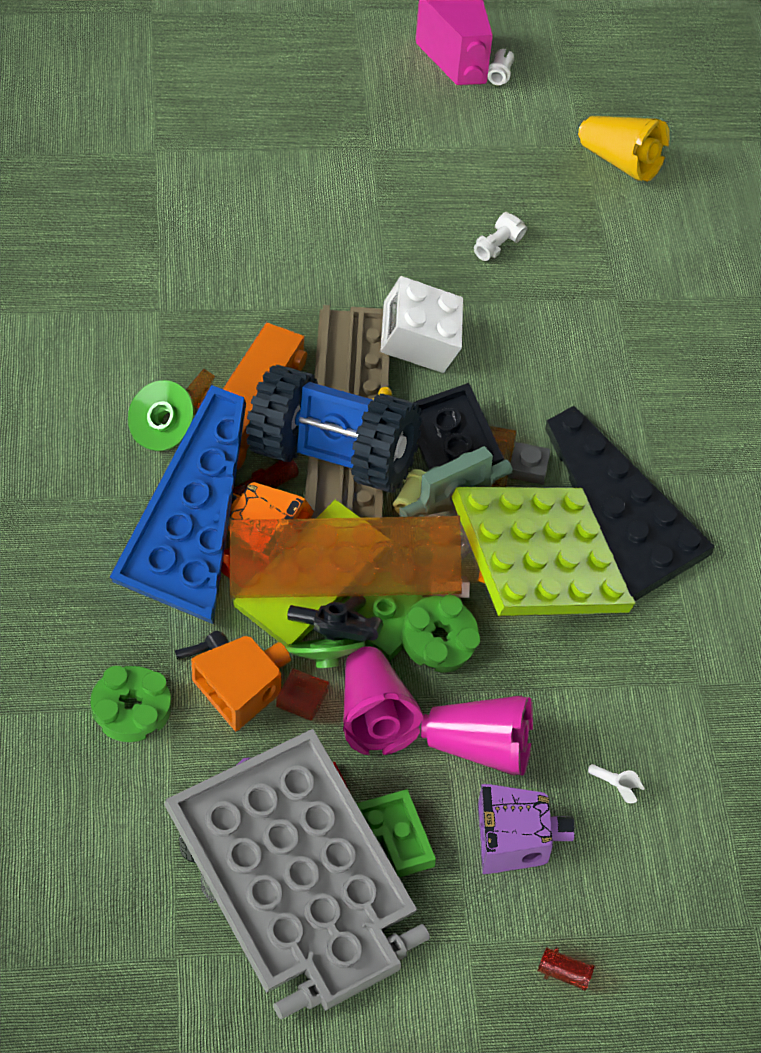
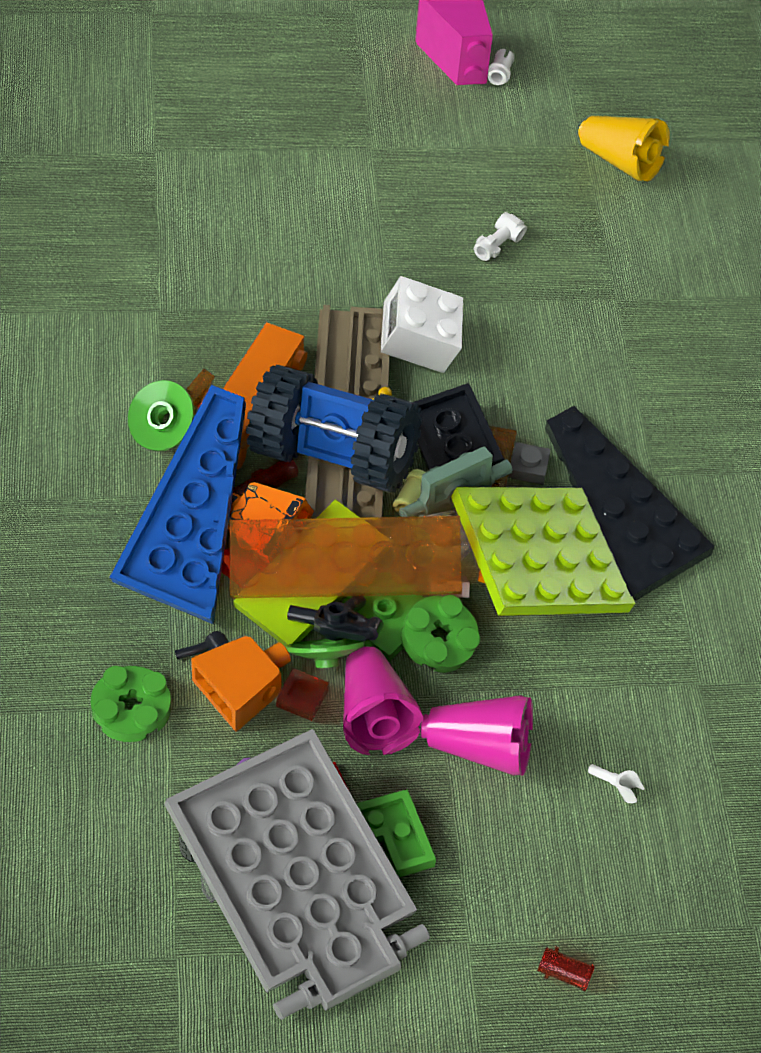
medium lavender torso [478,784,574,874] -> none

